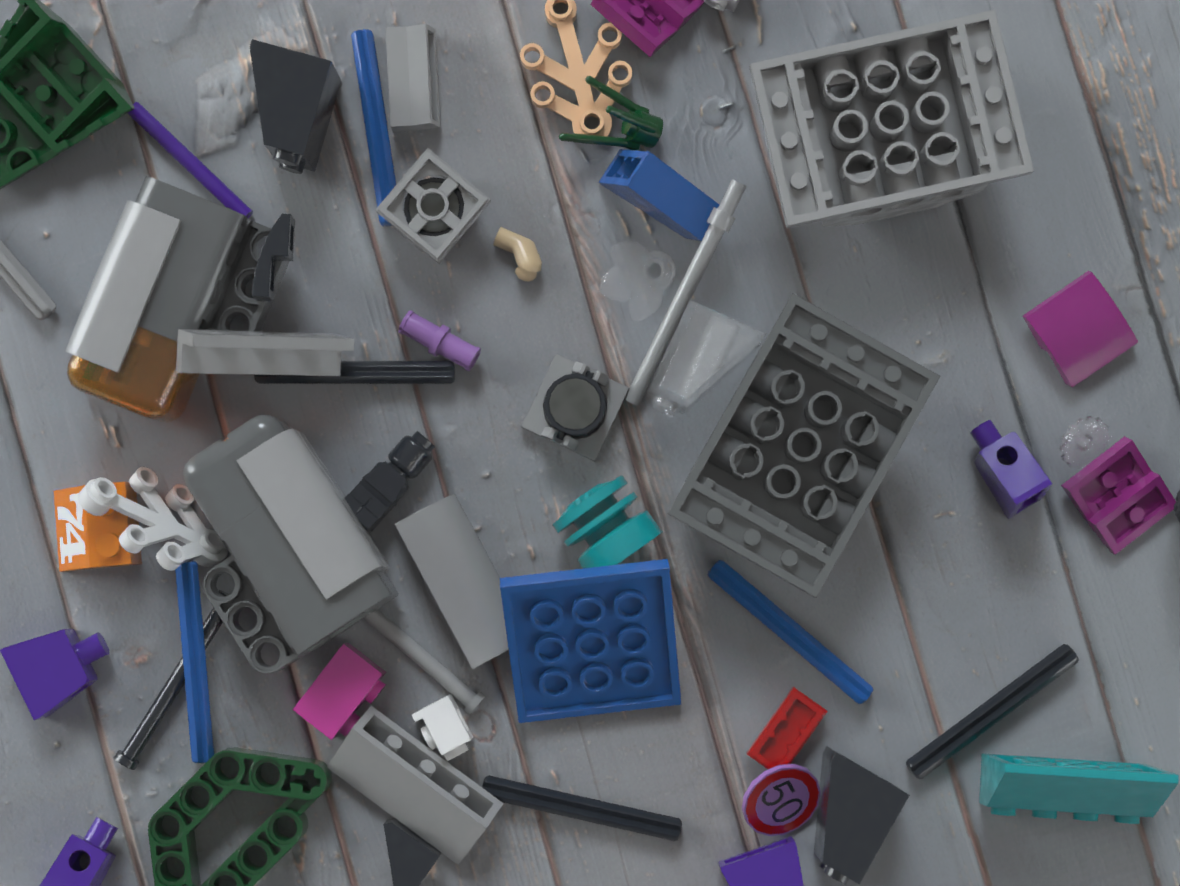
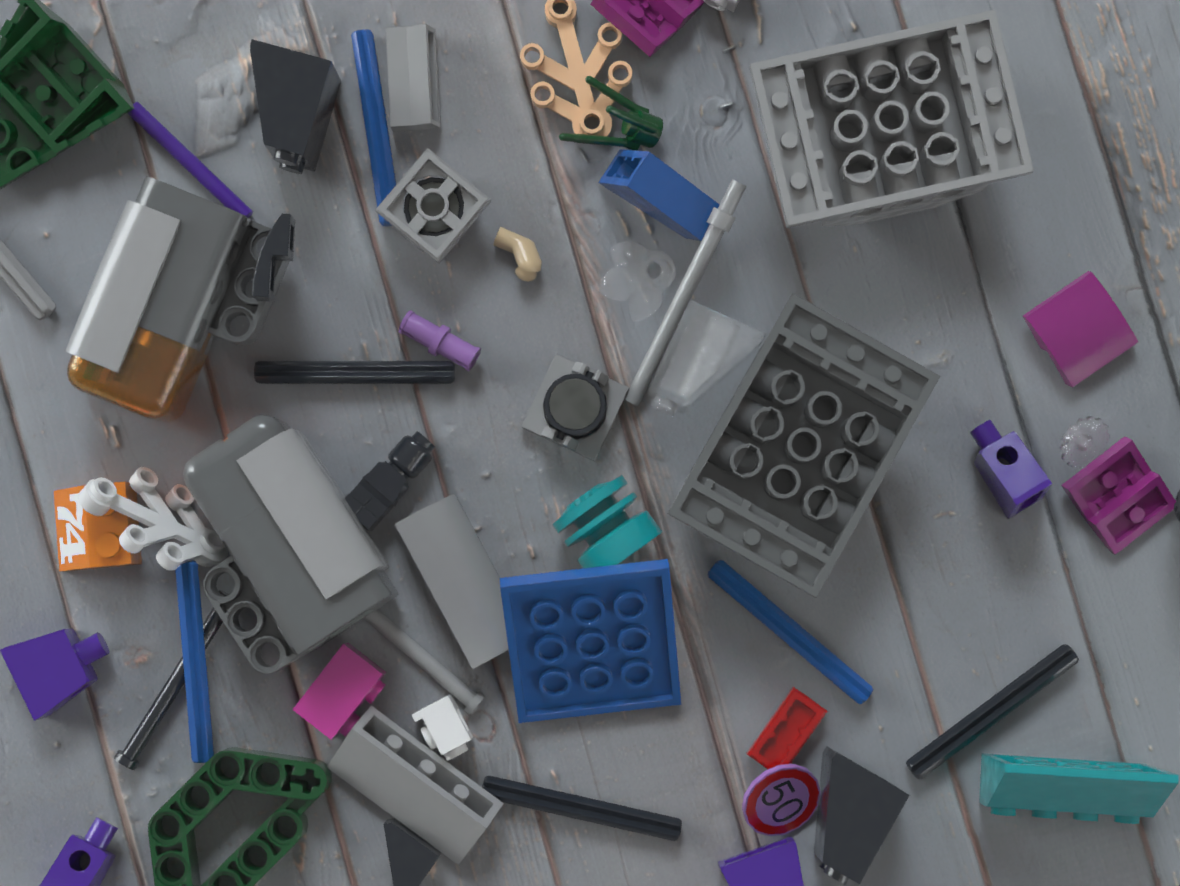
light grey fence [176,329,355,376] -> none

